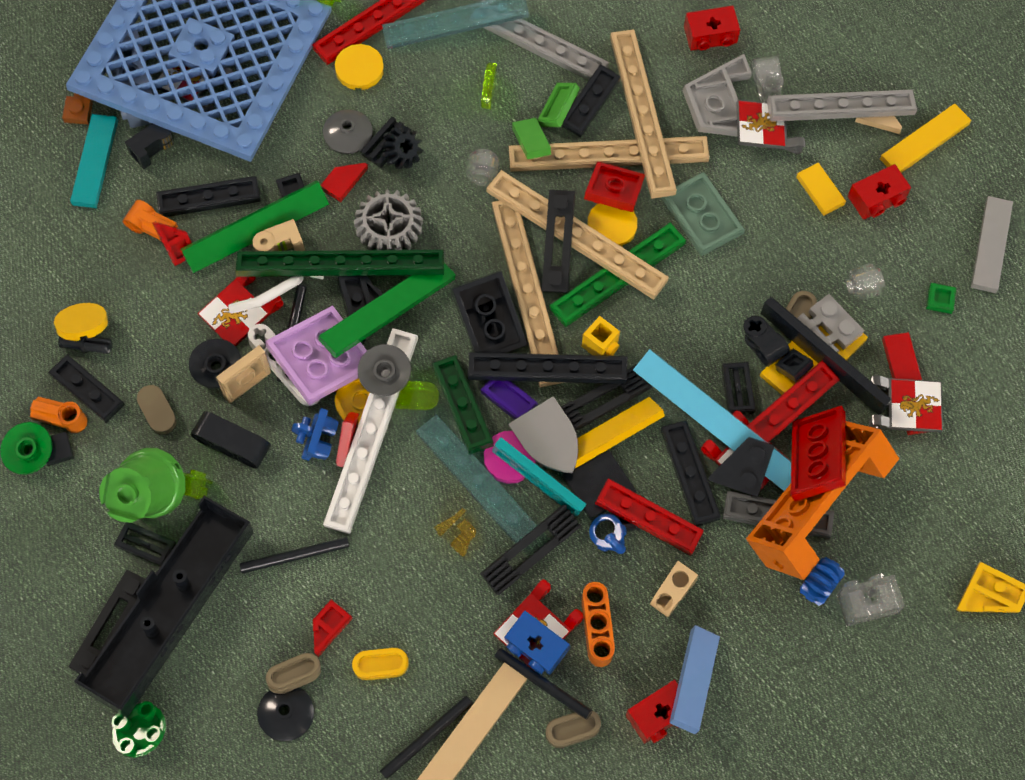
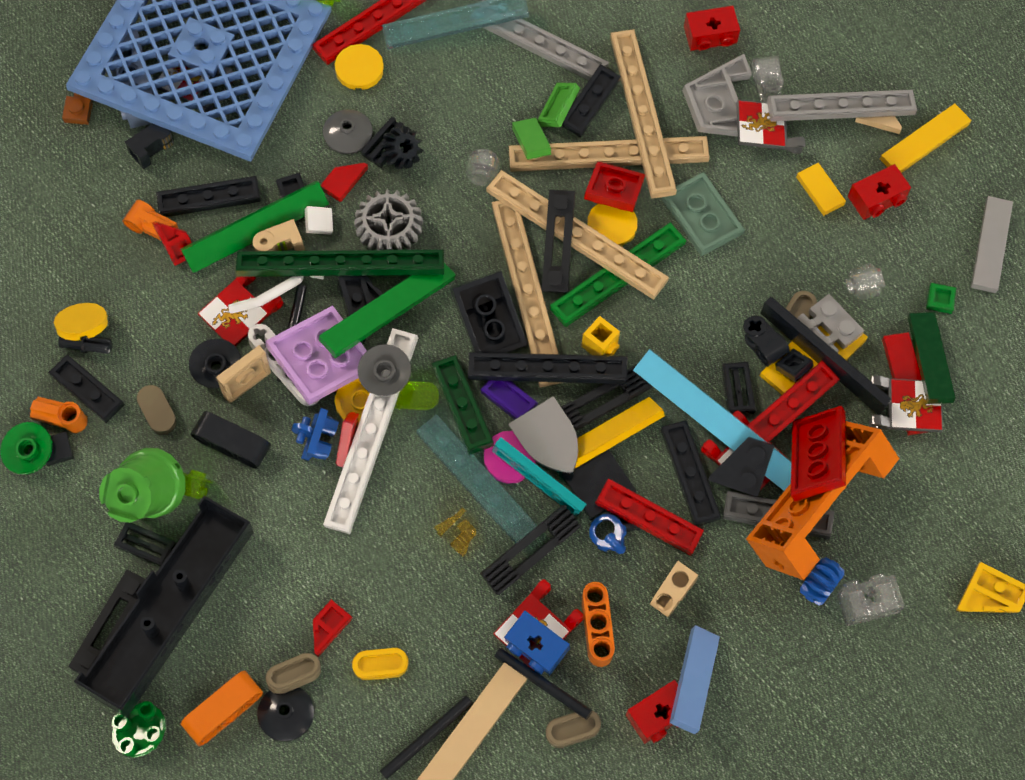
teal tile [70,114,118,208] -> none
black bar [240,537,349,574] -> none
clear neon green tile [481,63,497,110] -> none
none -> orange beam [181,670,263,746]
none -> white tile [305,206,333,235]
none -> dark green tile [908,312,956,404]

